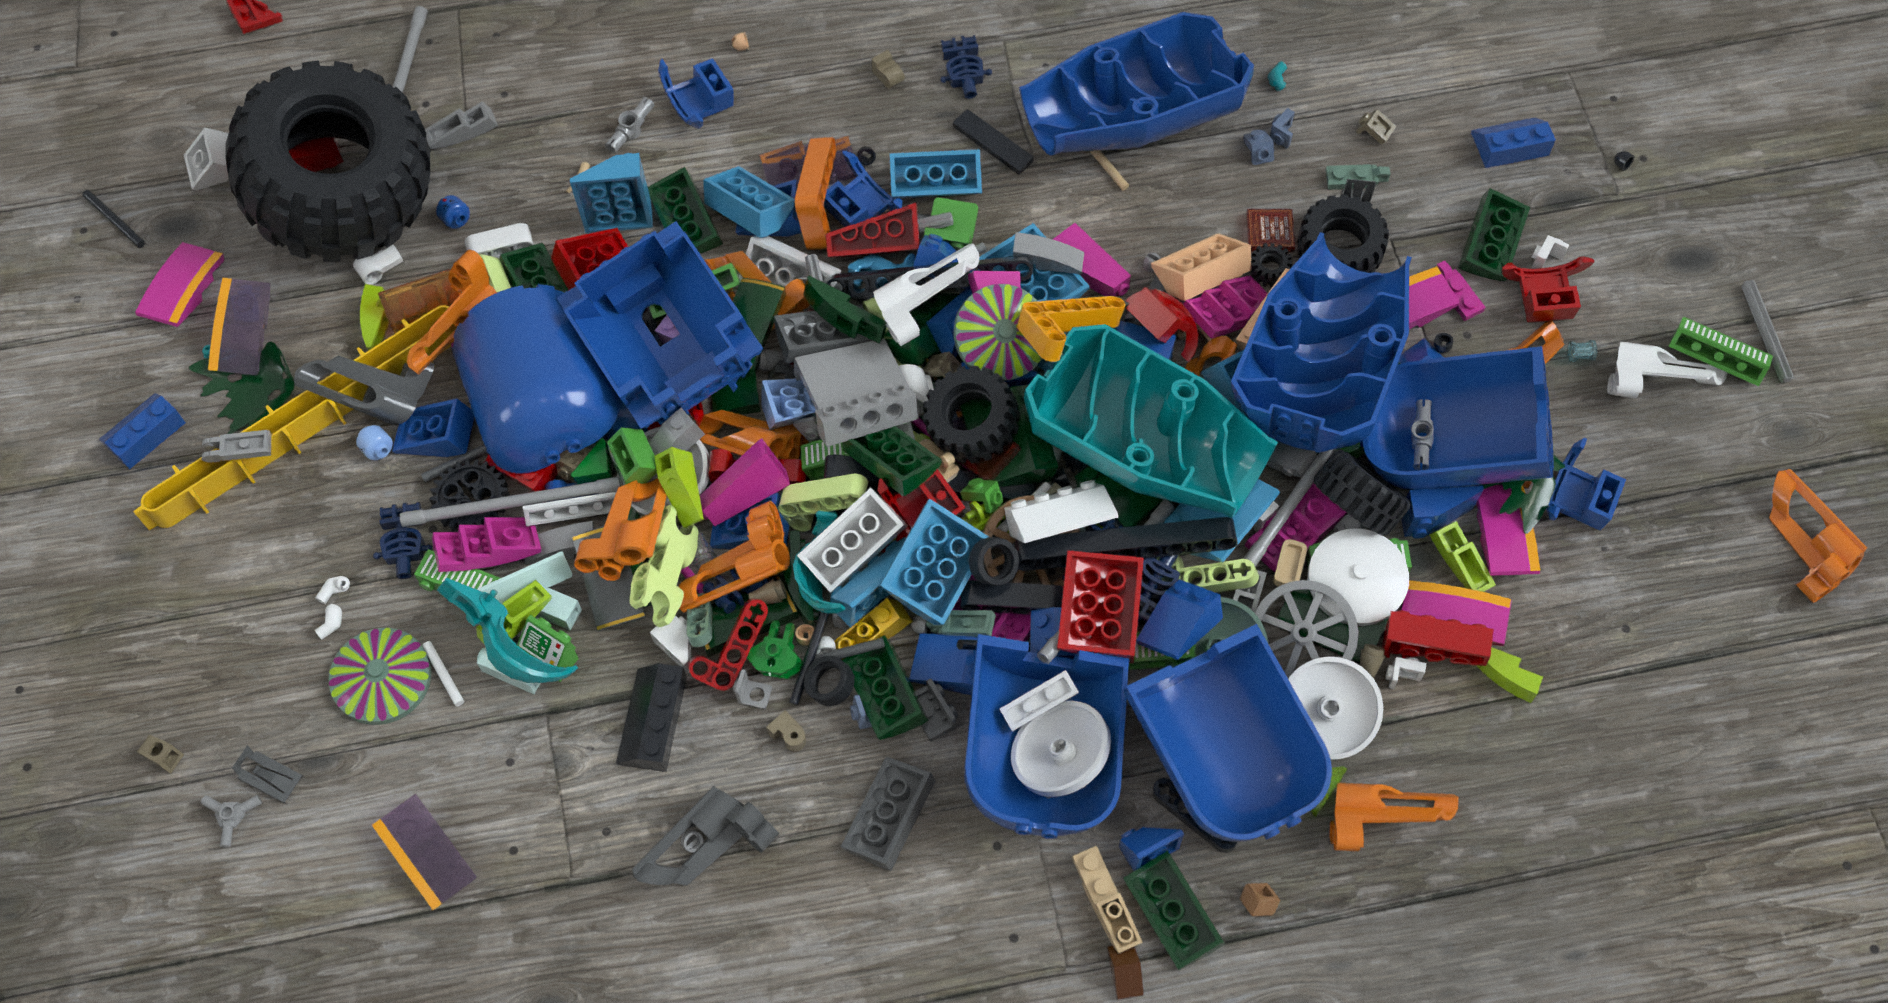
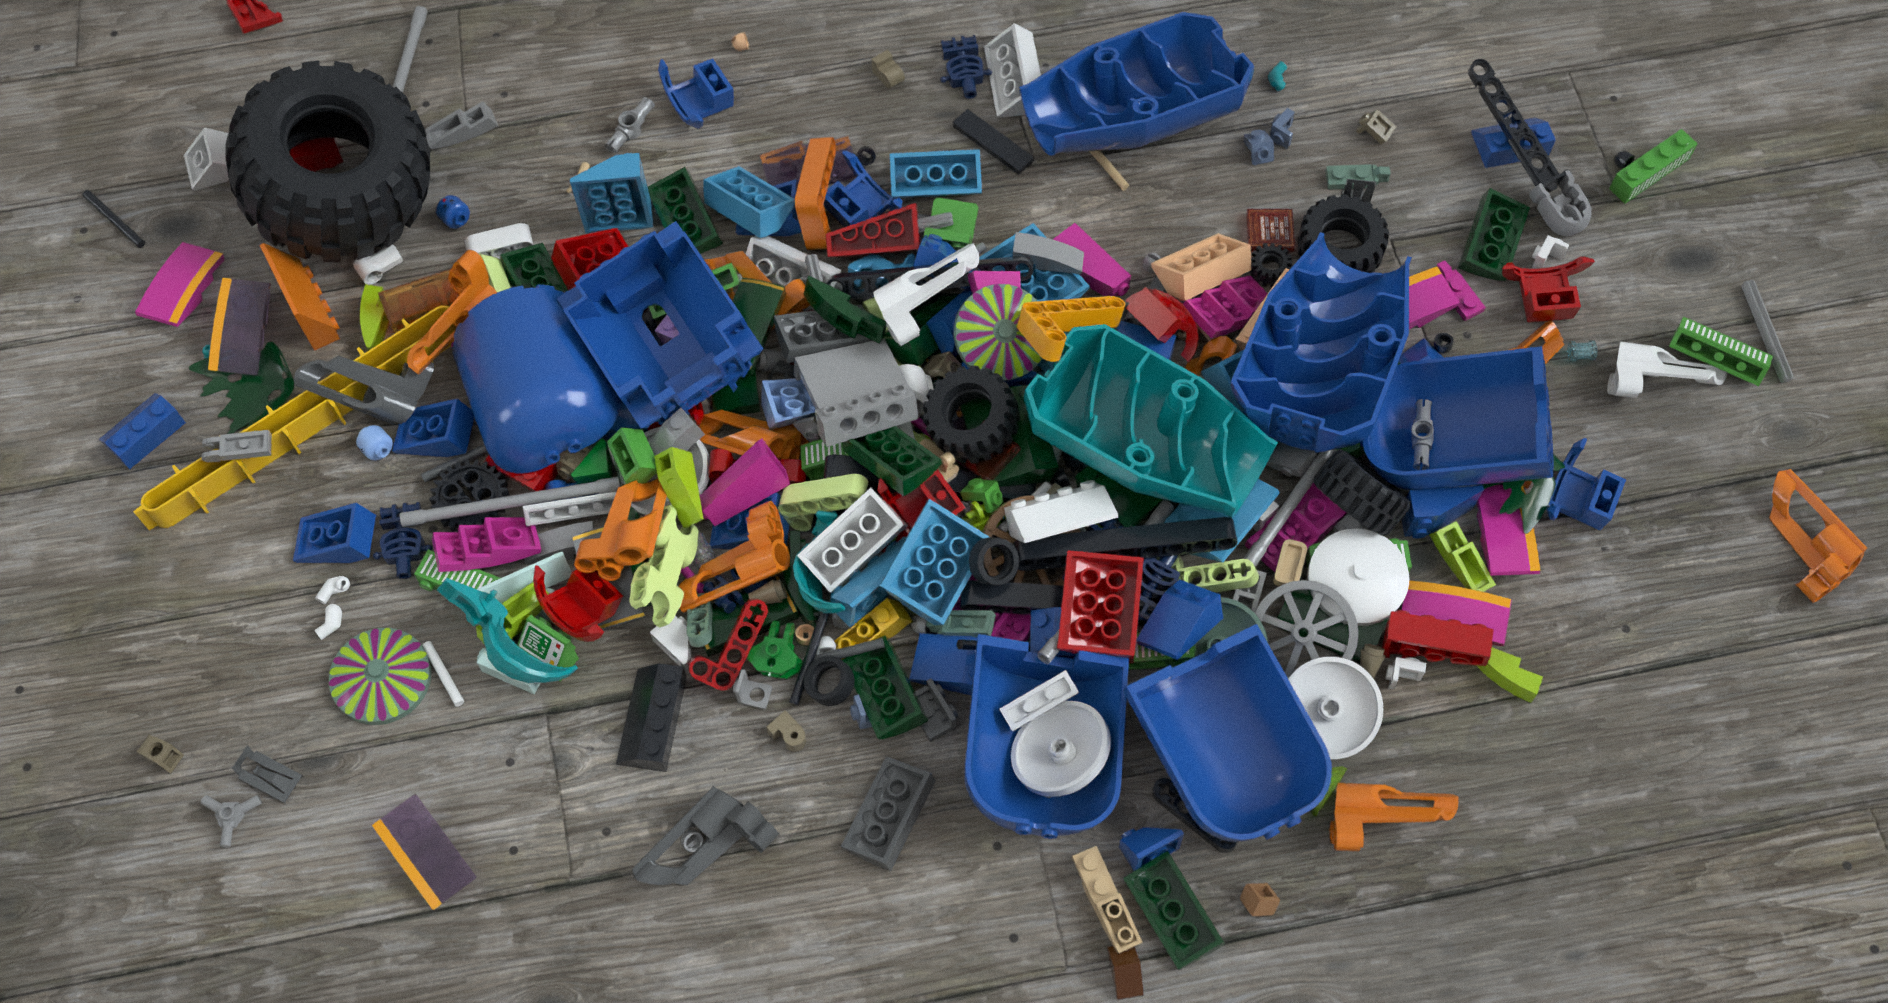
none -> orange slope [260,243,340,351]
none -> blue slope [293,503,376,563]
none -> red piece [533,565,623,642]
none -> white slope [984,23,1041,118]
none -> piece [1468,59,1591,236]
none -> bright green brick [1609,129,1698,204]

